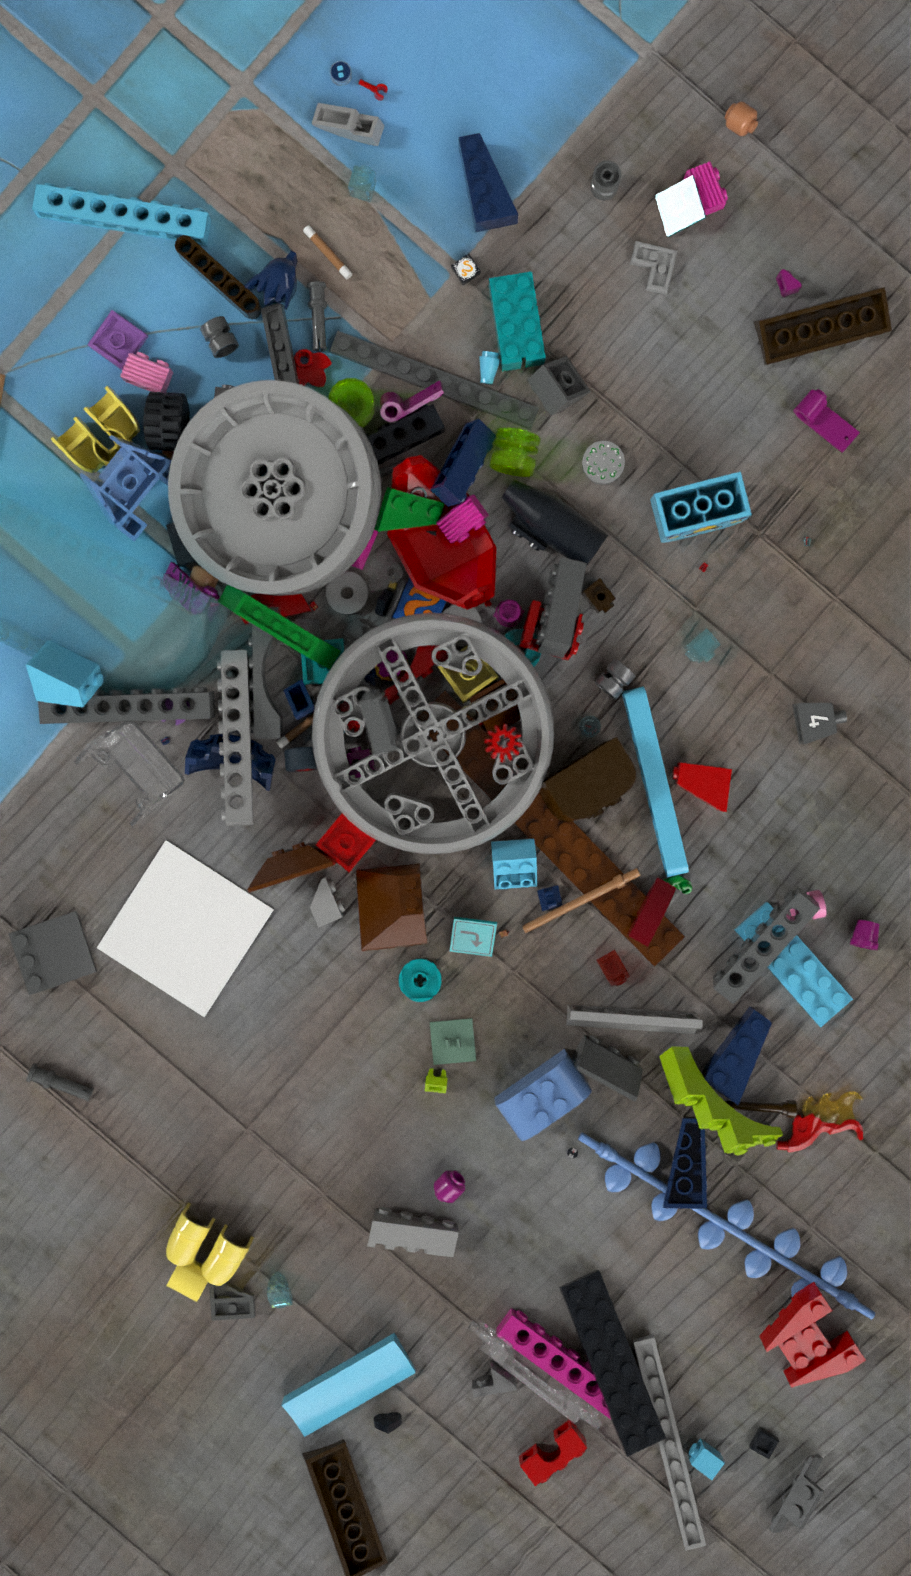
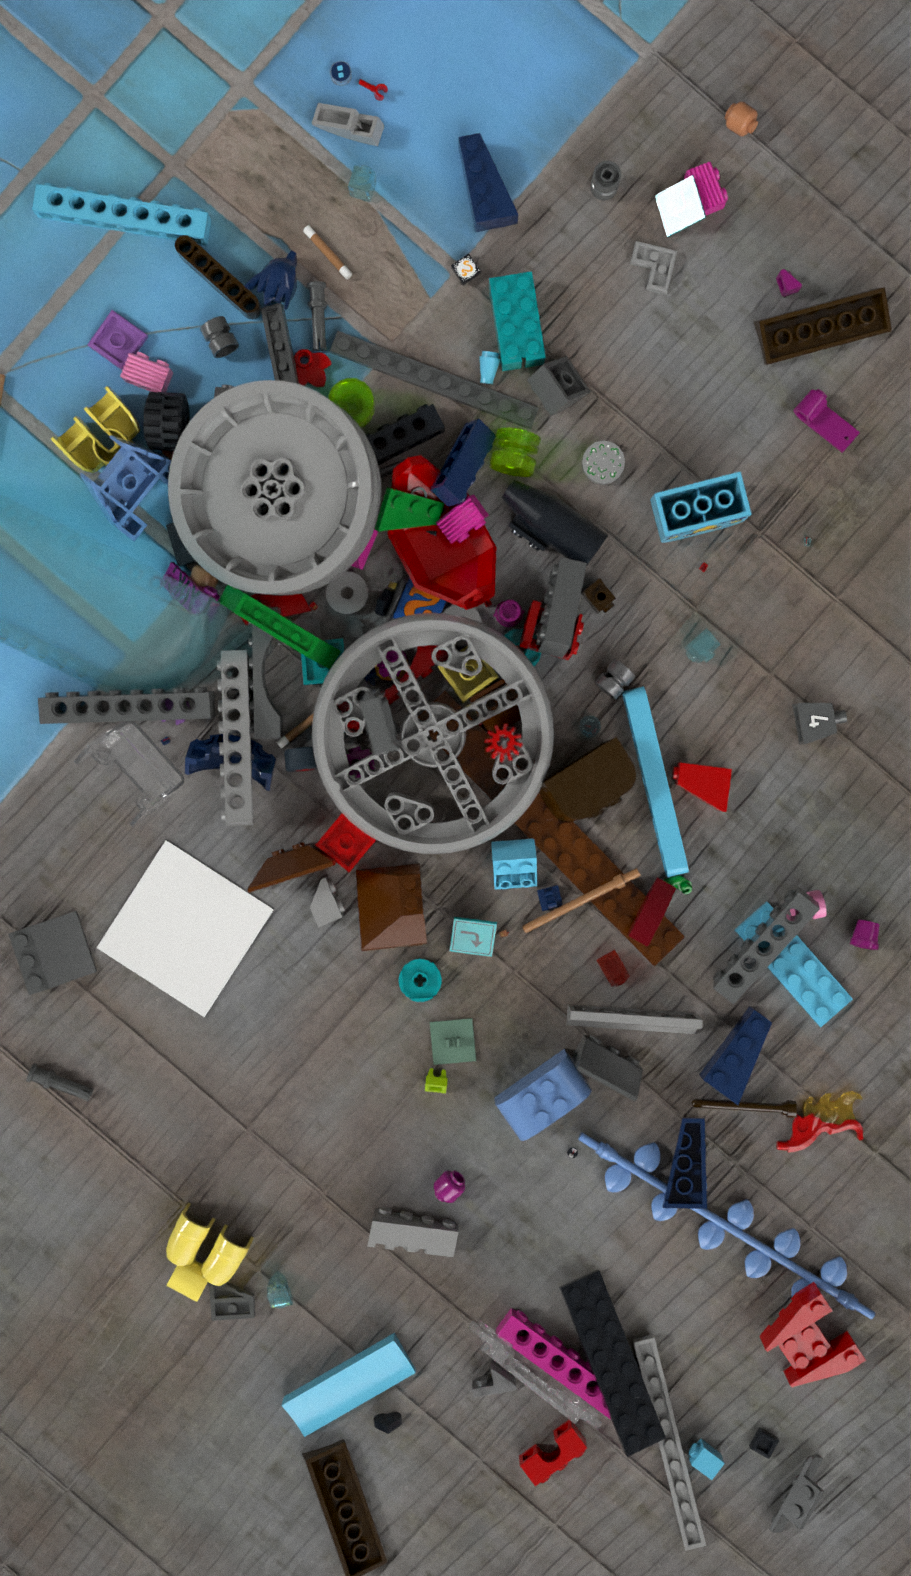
medium azure slope [26,641,103,707] -> none
dark blue slope [283,679,316,720] -> none
magenta door [380,380,444,422] -> none
lime arch [659,1046,783,1155] -> none

